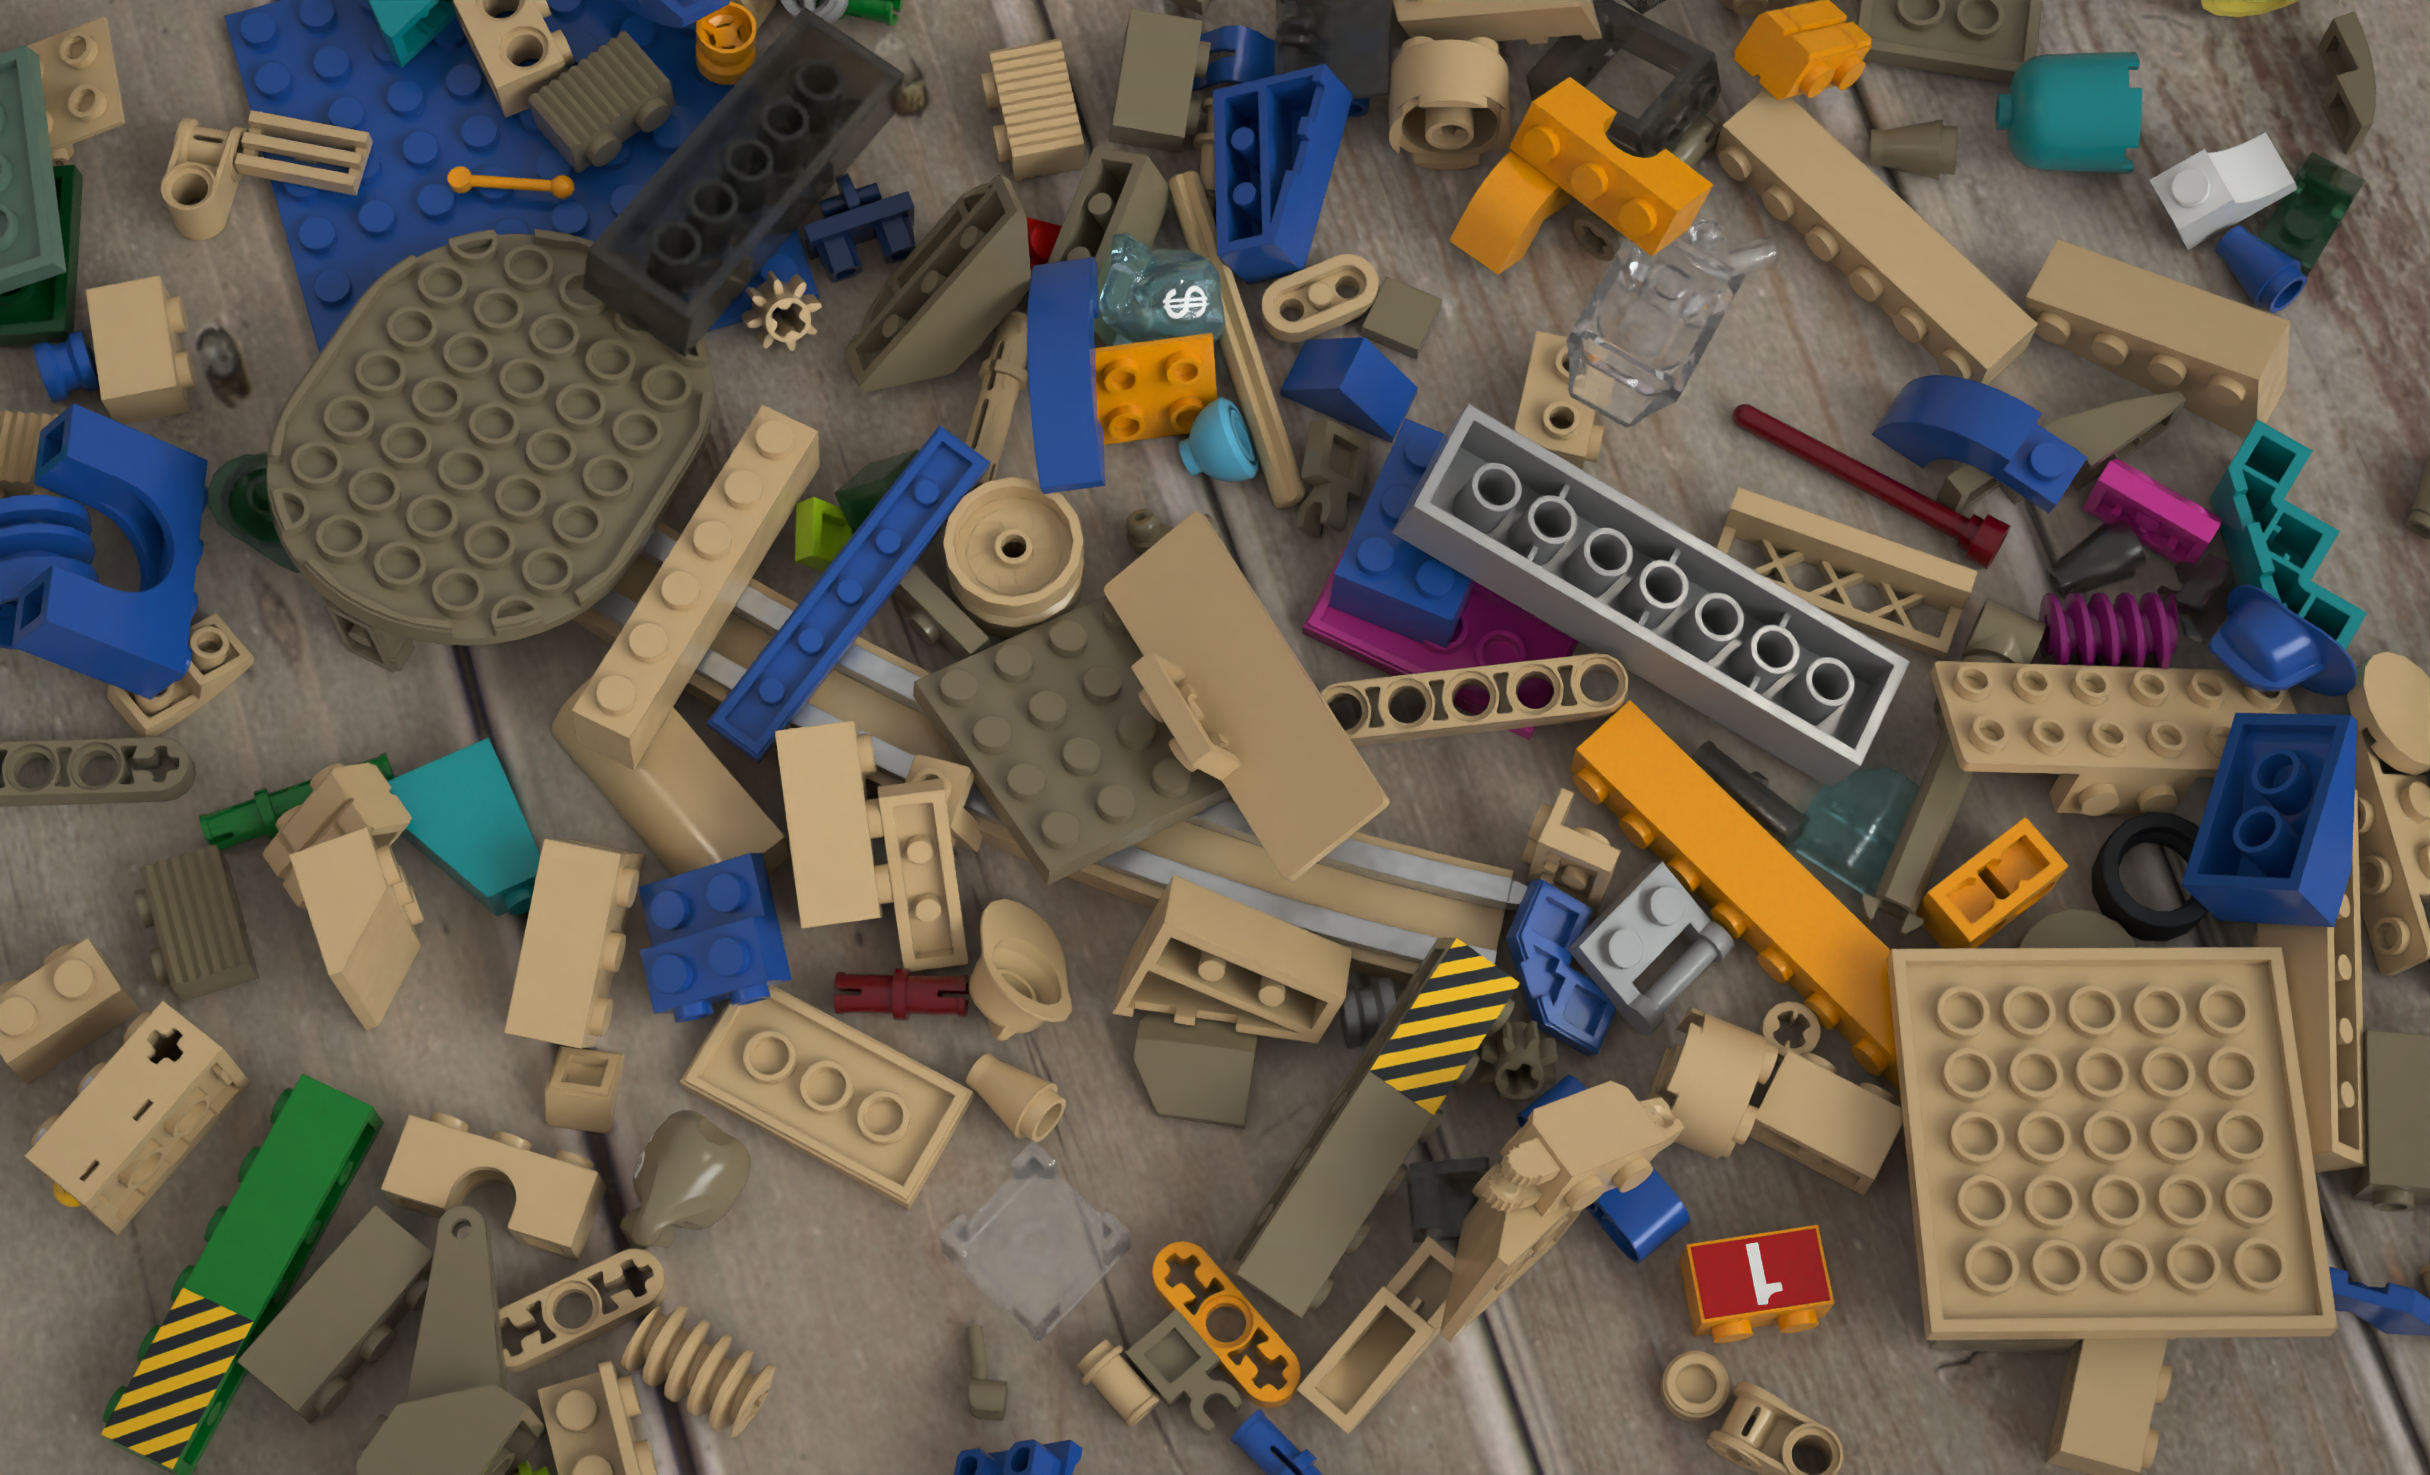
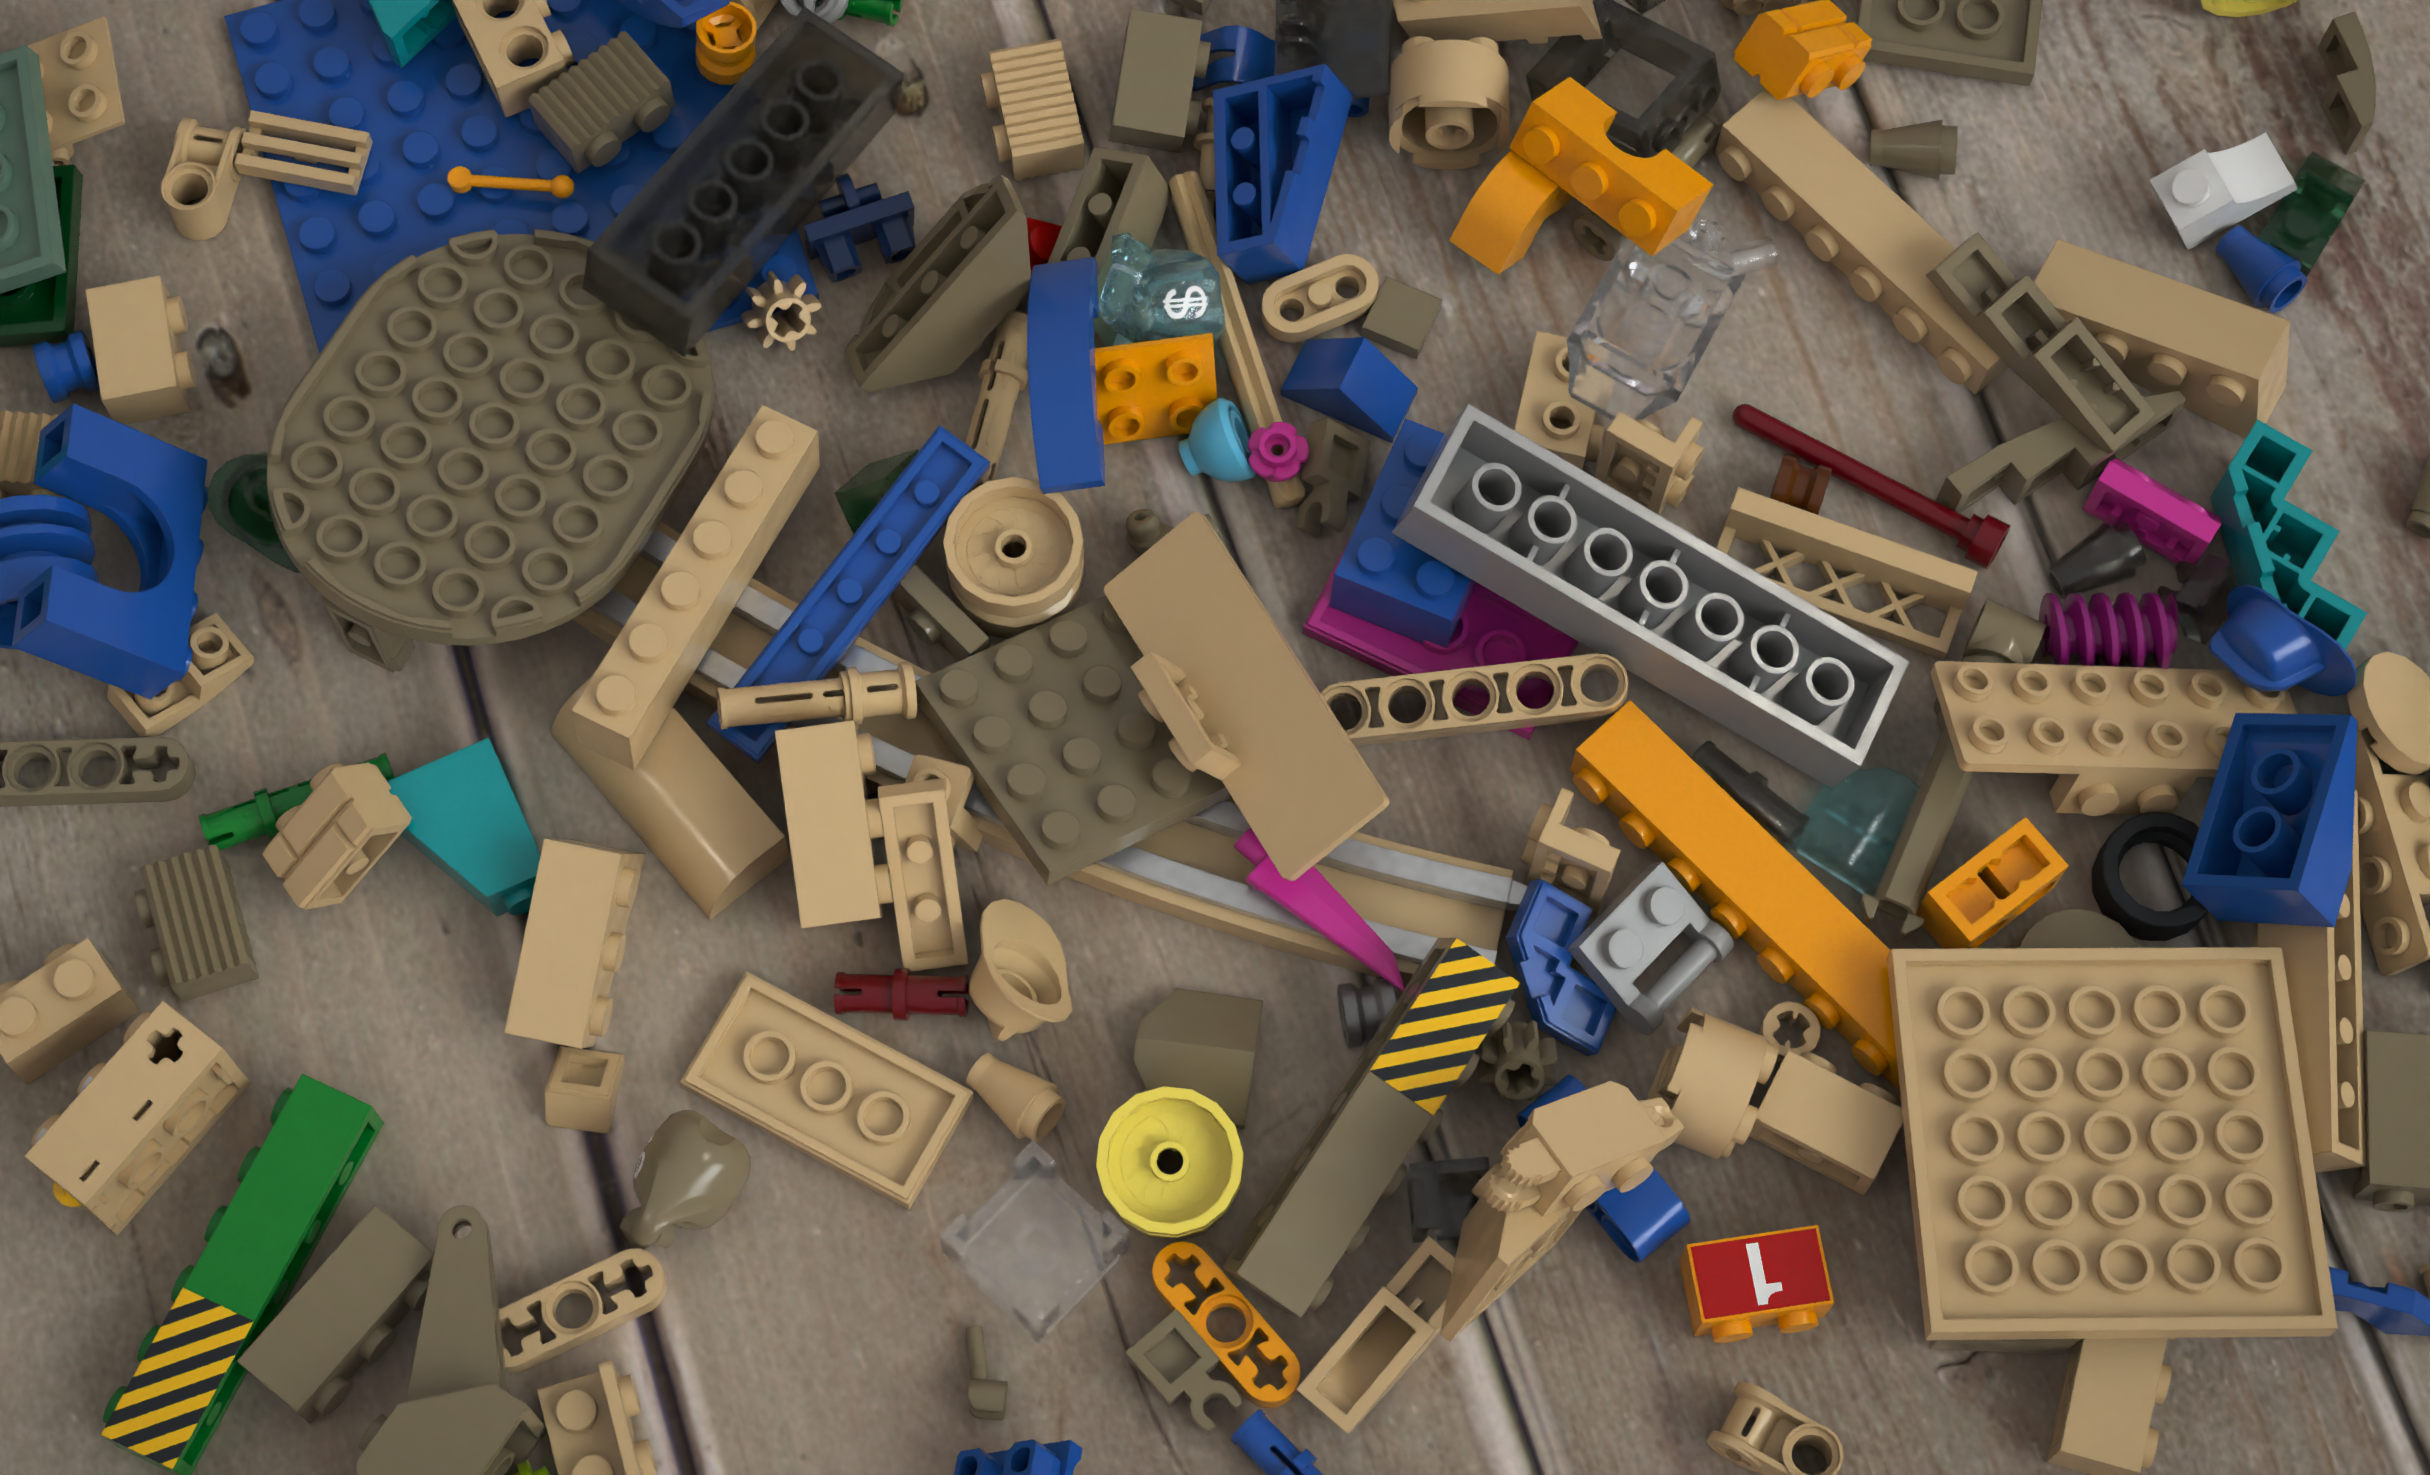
tan slope [289,827,425,1031] -> none
tan arch [381,1112,607,1262] -> none
tan piece [620,1304,776,1440] -> none
blue plate [638,853,792,1023] -> none
lime plate [795,497,859,573] -> none
tan pin [1077,1339,1162,1428] -> none
tan wedge [1112,875,1352,1044] -> none
tan tile [1660,1351,1730,1422] -> none
blue arch [1871,375,2088,513] -> none
teal cylinder [1995,52,2142,174] -> none
none -> tan pin [716,662,917,730]
none -> light yellow wheel [1096,1086,1244,1239]
none -> dark pink bar [1234,828,1405,991]
none -> dark pink plate [1247,422,1309,482]
none -> tan bracket [1594,411,1705,515]
none -> reddish brown wheel [1770,454,1832,515]
none -> dark tan slope [1926,232,2156,454]

